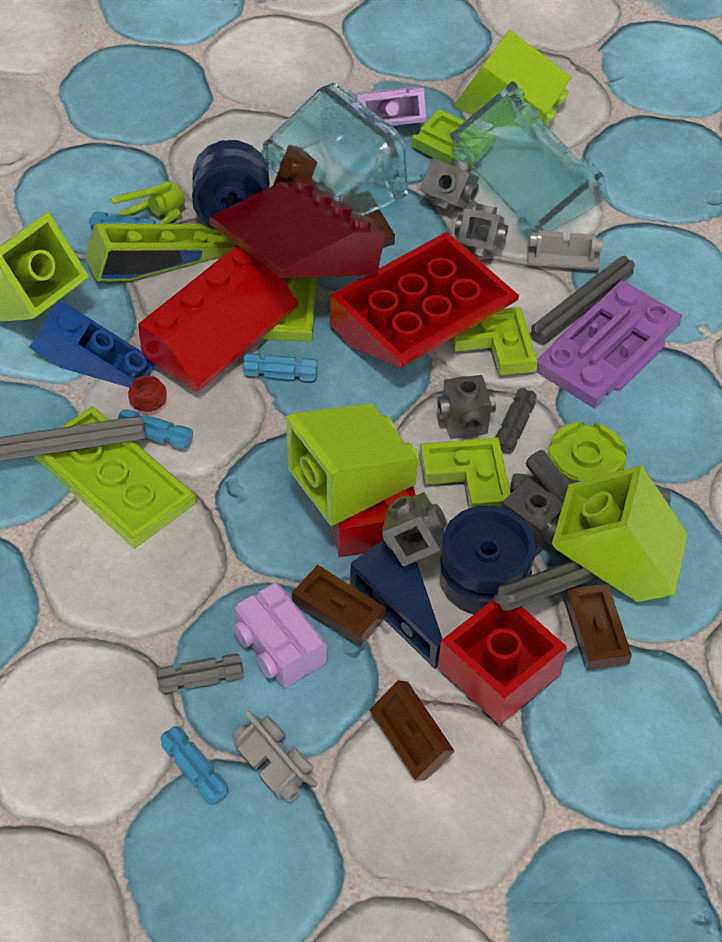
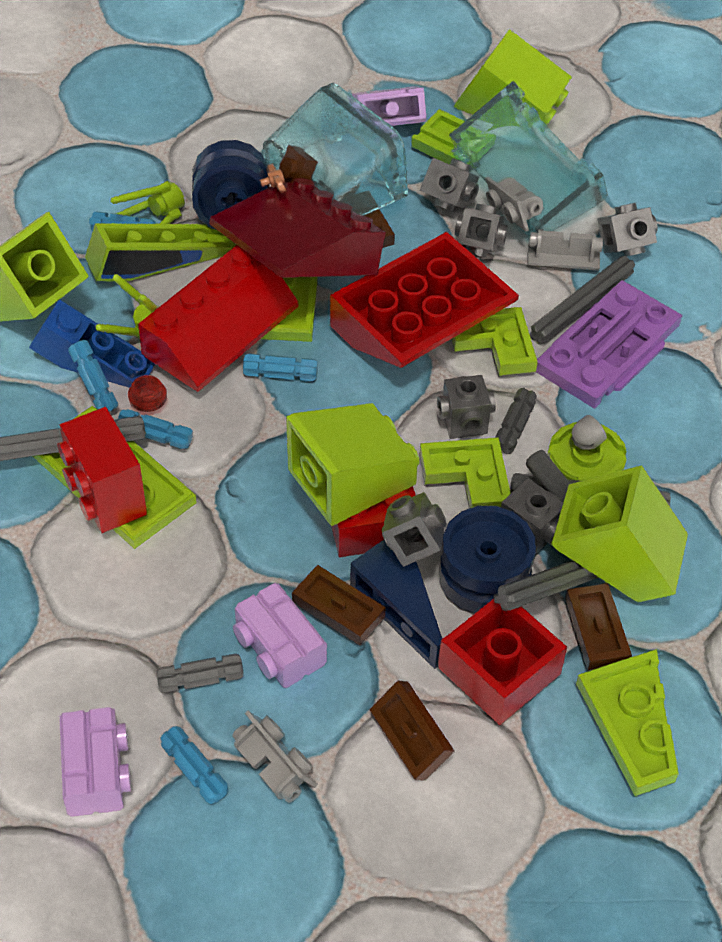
none -> red brick [57,407,147,533]
none -> lavender brick [60,707,131,817]
none -> dark azure axle [68,340,118,412]
none -> lime plant [95,274,159,339]
none -> nougat piece [260,163,287,193]
none -> light grey hinge [485,176,543,232]
none -> light grey hinge [572,415,607,450]
none -> lime wing [576,649,679,796]
none -> flat silver brick [597,203,658,256]

